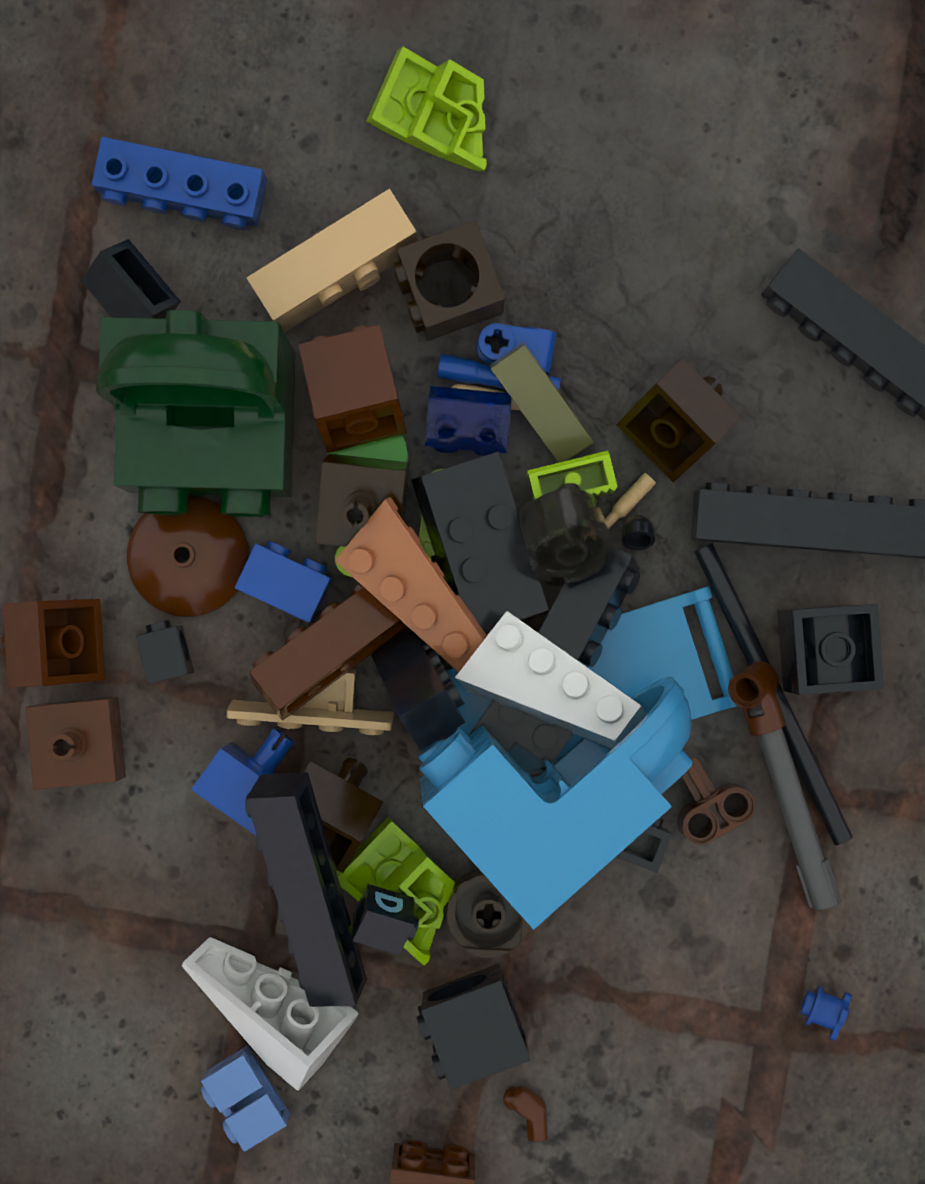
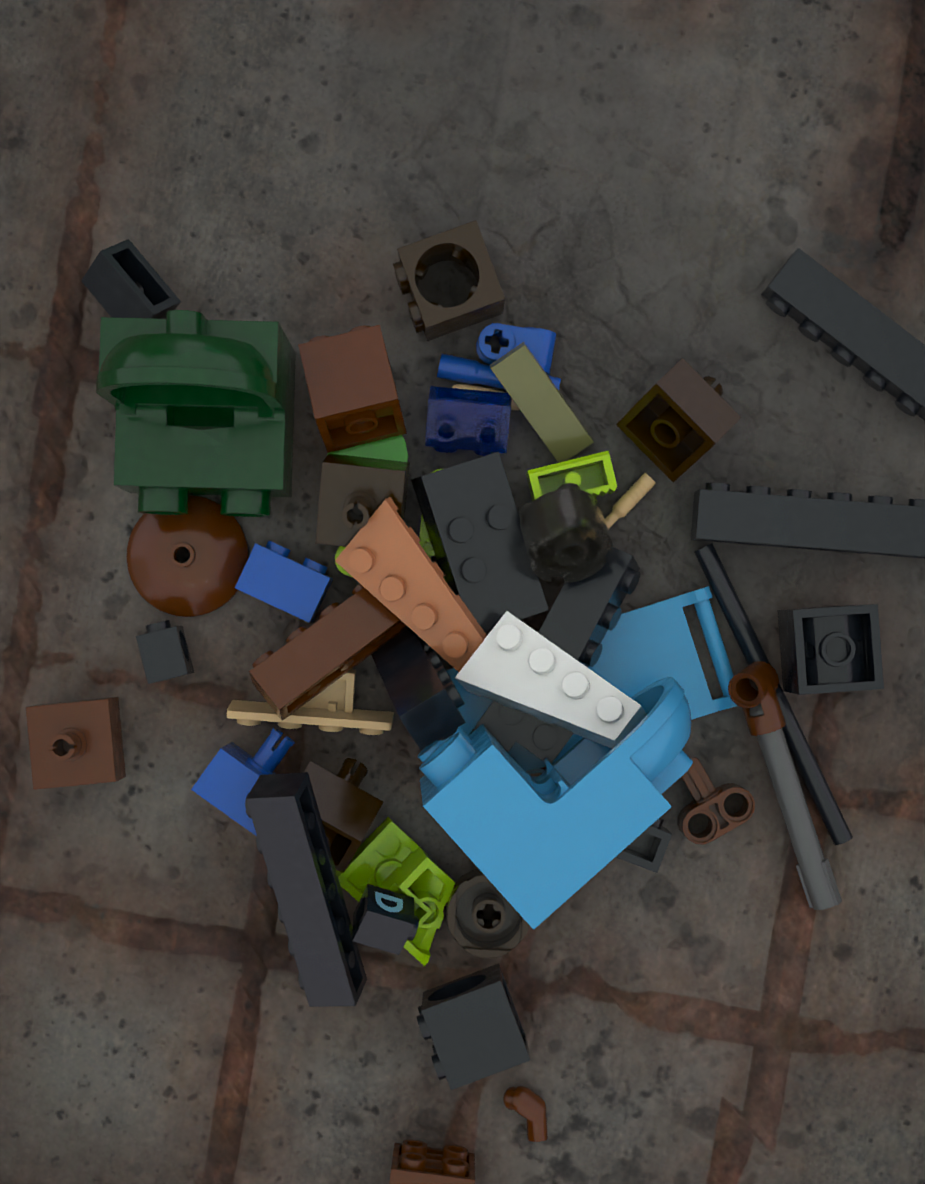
reddish brown brick [0,599,105,688] -> none
blue brick [91,137,267,230] -> none
white wedge [182,937,359,1091] -> none
medium blue piece [201,1045,291,1152] -> none
tan brick [246,188,418,333] -> none
lime slope [366,46,487,172] -> none
black hinge [622,515,655,550] -> none
blue brick [800,986,852,1041] -> none

